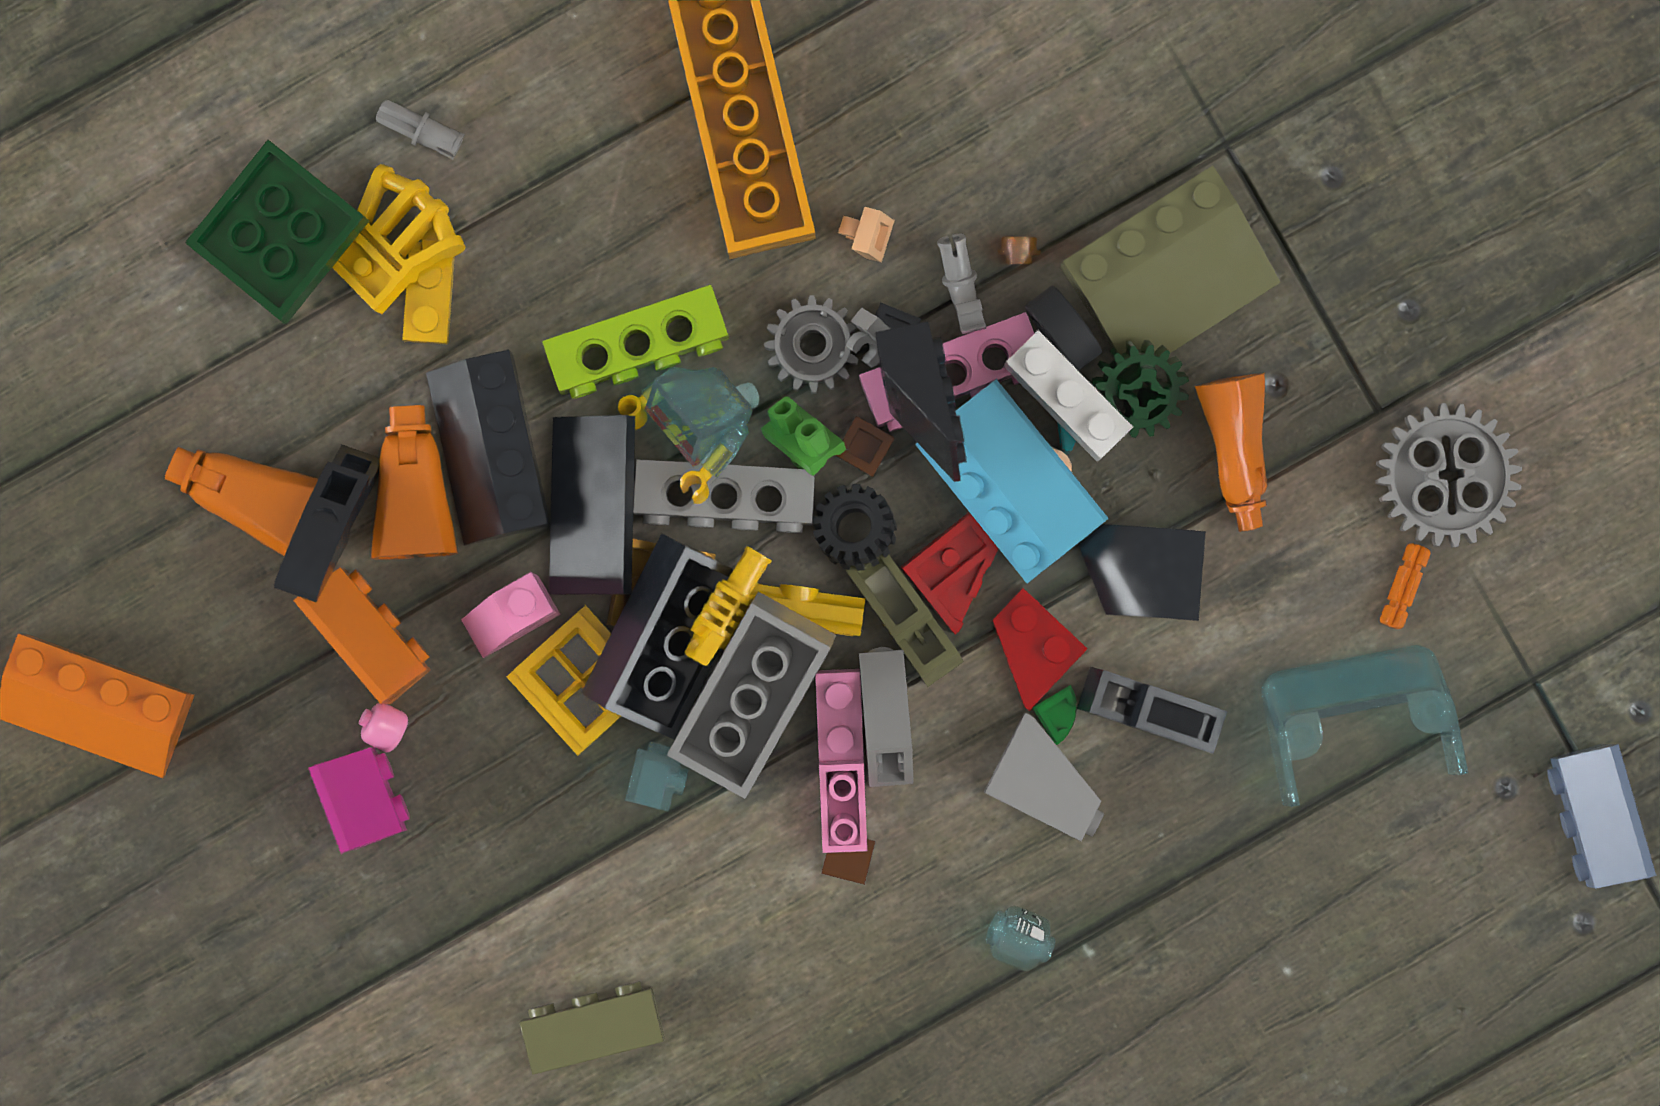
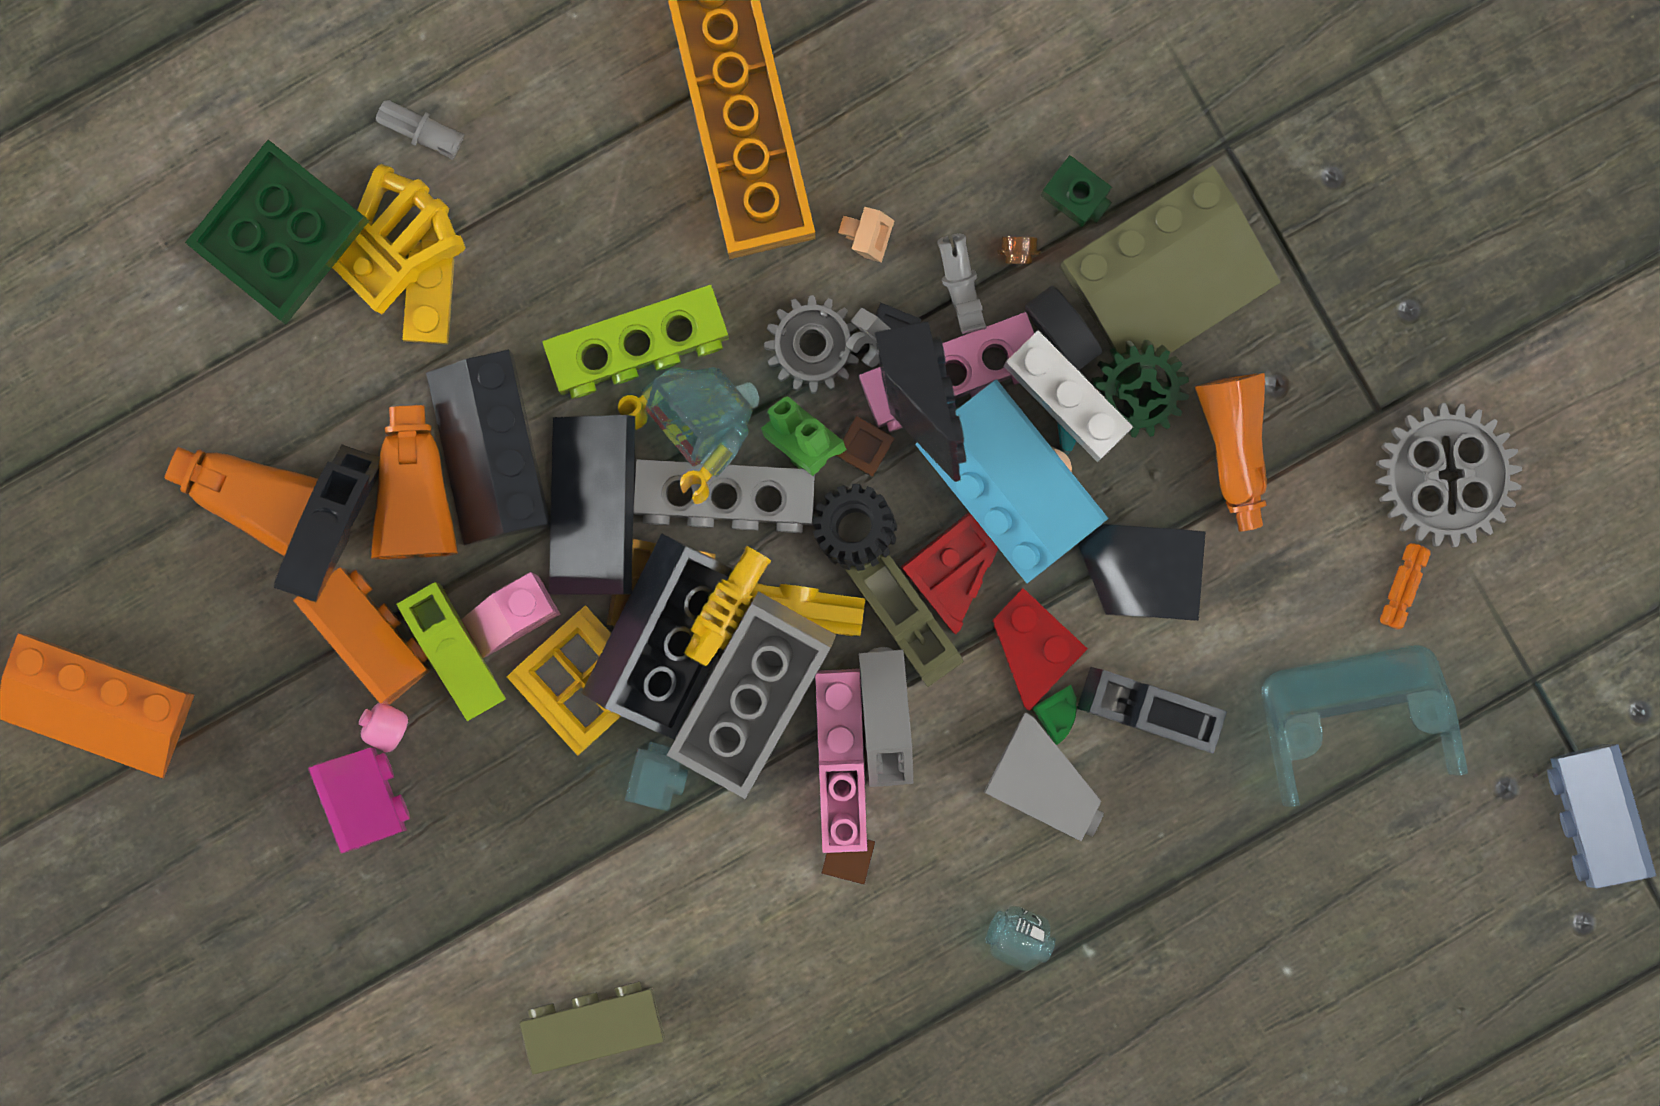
none -> lime slope [396,582,506,721]
none -> dark green brick [1041,155,1112,228]

